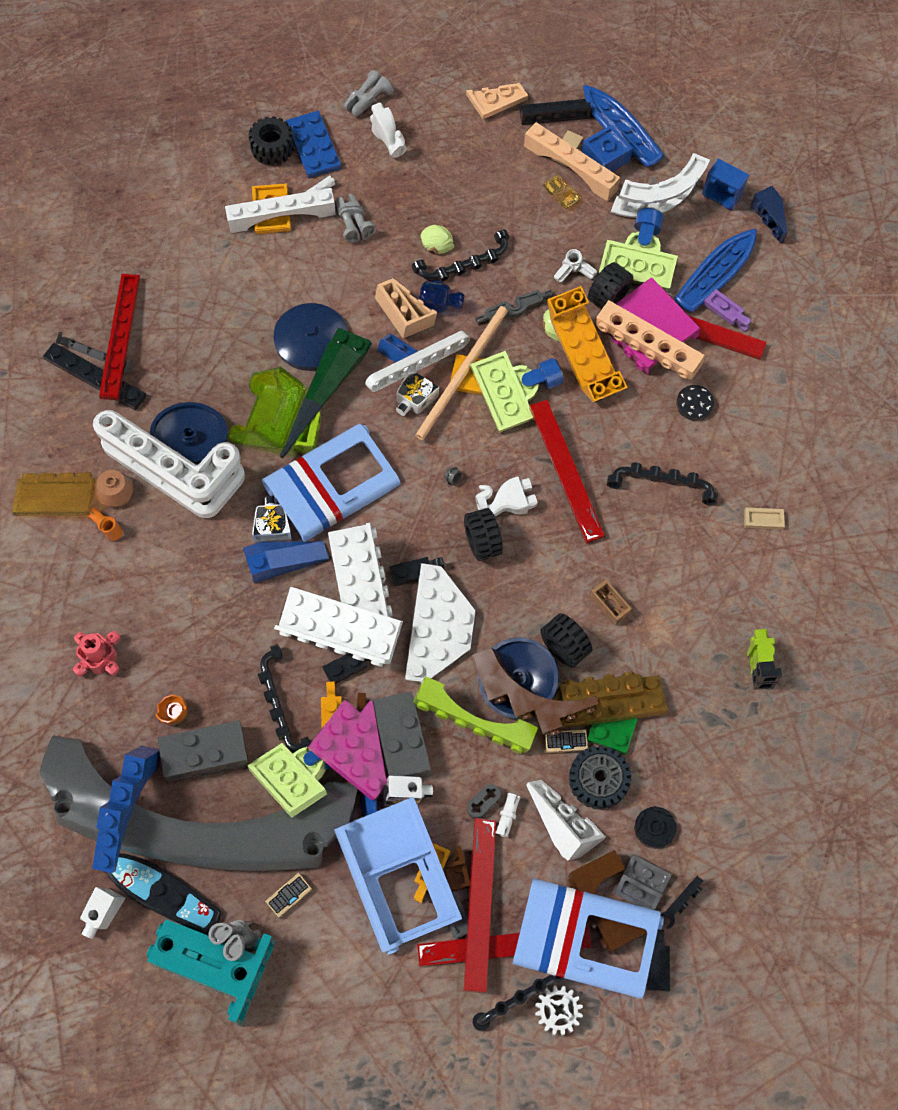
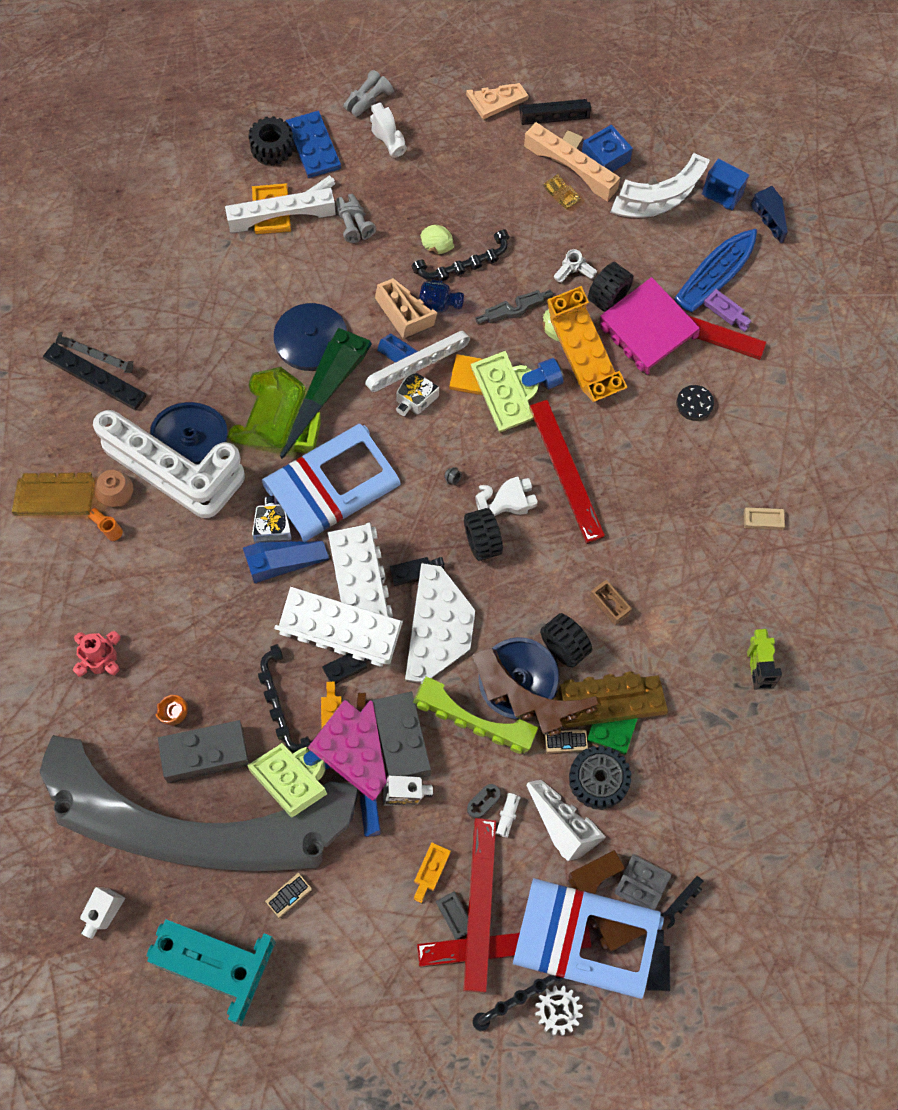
blue arch [92,745,160,873] -> none
red tile [99,274,140,401] -> none
piece [105,853,222,935] -> none
light grey piece [209,920,261,961] -> none
light blue piece [334,797,462,955] -> none
light nougat piece [415,306,508,440] -> none
reddish brown slope [445,846,470,892] -> none
blue piece [583,85,664,167] -> none
light nougat brick [596,300,705,380] -> none
yellowish green plate [599,207,678,291] -> none
black bar [607,462,718,506] -> none
black tile [634,806,677,849] -> none

